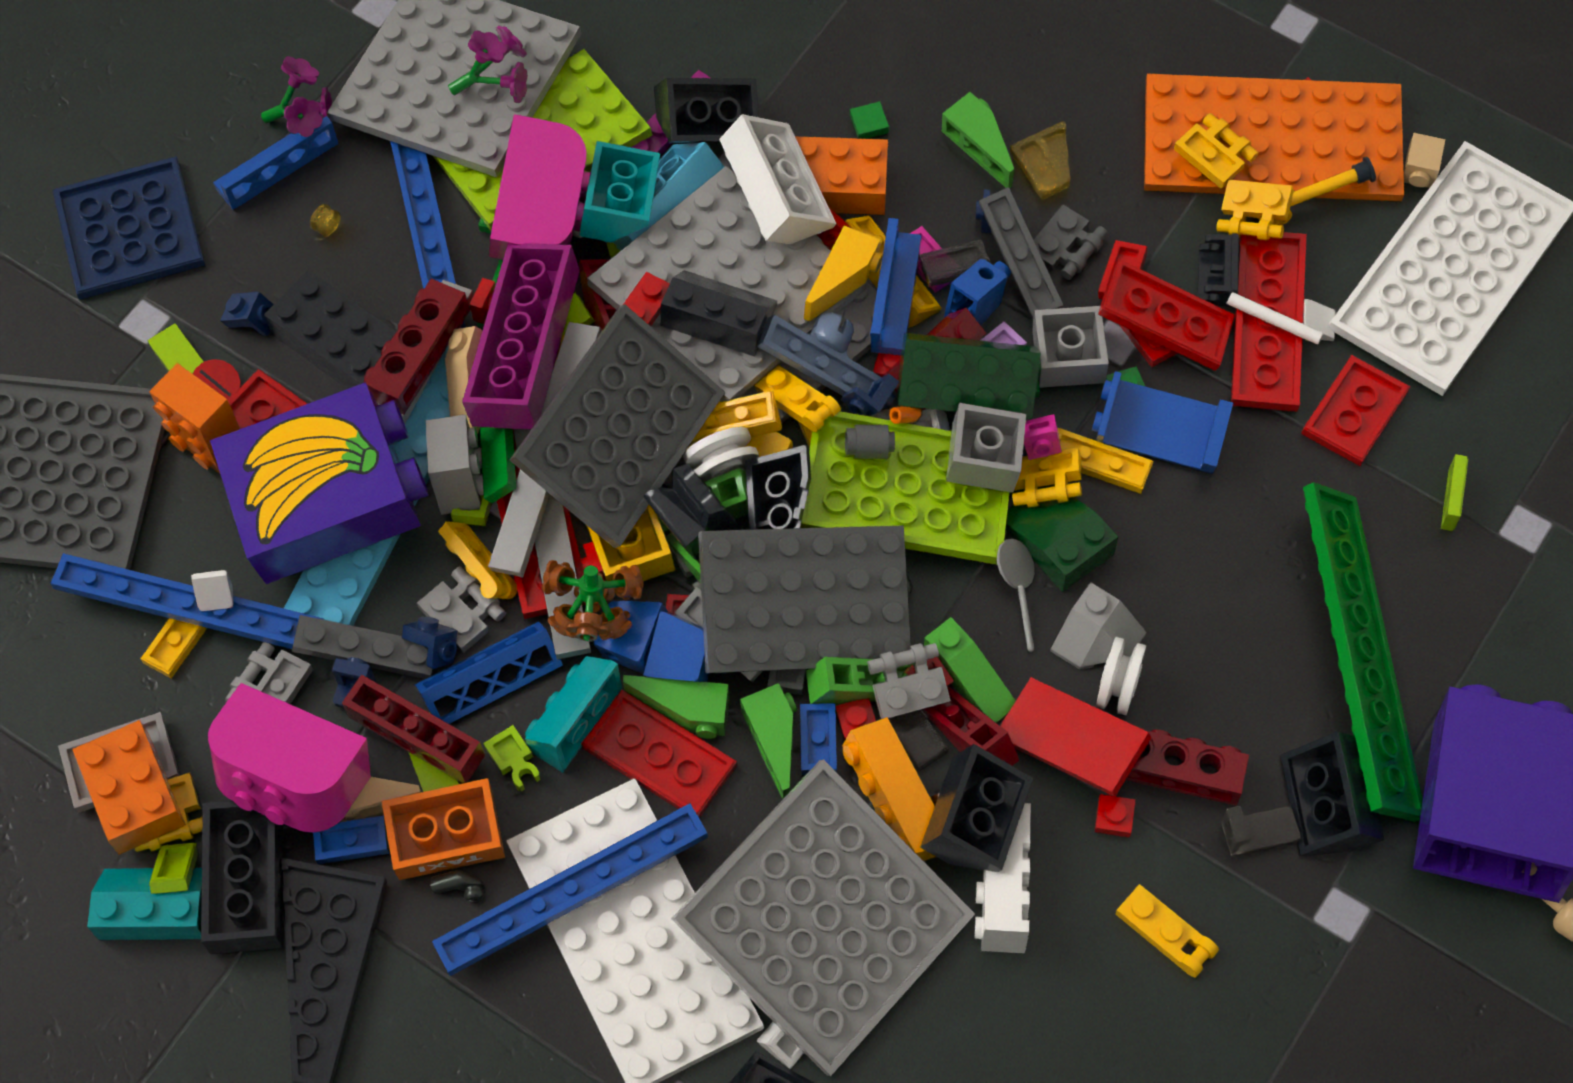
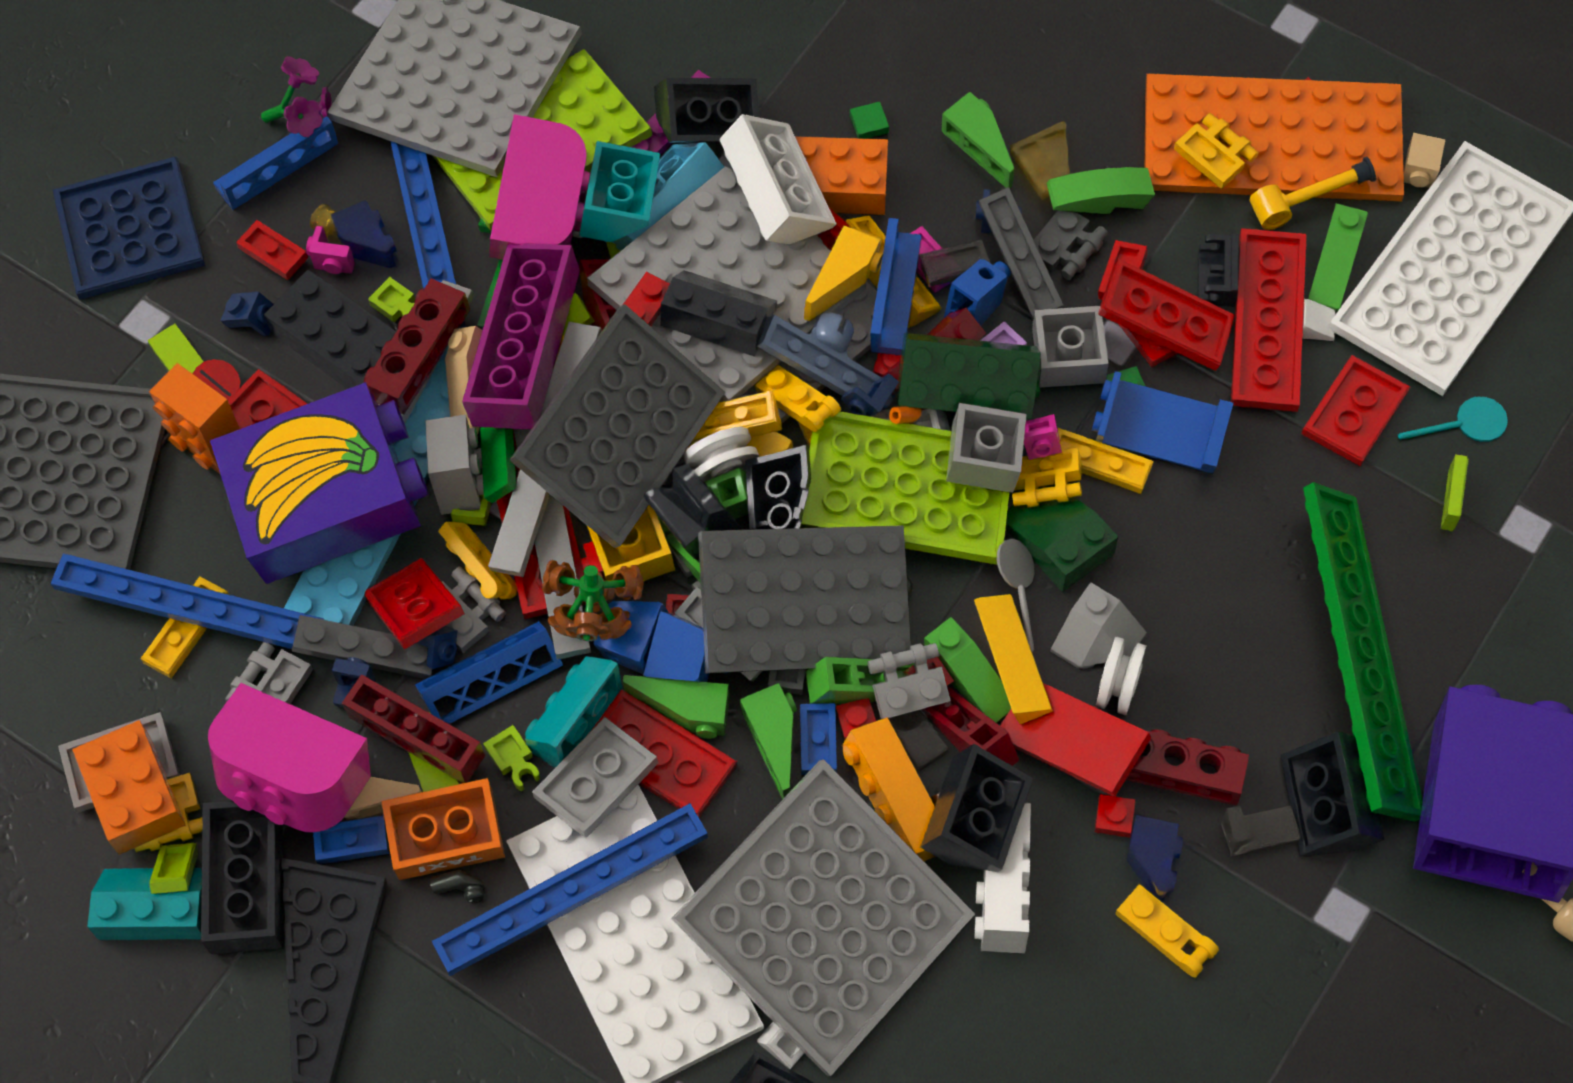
white slope [191,570,234,612] -> none
magenta plant [448,25,528,103] -> none
red plate [469,278,495,324] -> none
dark grey brick [845,425,895,459] -> none
yellow plate [1217,180,1294,240] -> none
white bar [1227,292,1324,345] -> none
none -> red plate [236,220,308,280]
none -> dark pink bracket [306,226,355,274]
none -> clear blue slope [330,200,397,268]
none -> red tile [365,558,465,650]
none -> lime plate [368,277,415,322]
none -> light grey plate [532,717,658,839]
none -> yellow slope [974,594,1053,724]
none -> bright green slope [1046,167,1155,214]
none -> clear blue slope [1126,815,1183,903]
none -> bright green slope [1308,203,1368,312]
none -> teal piece [1398,396,1508,442]

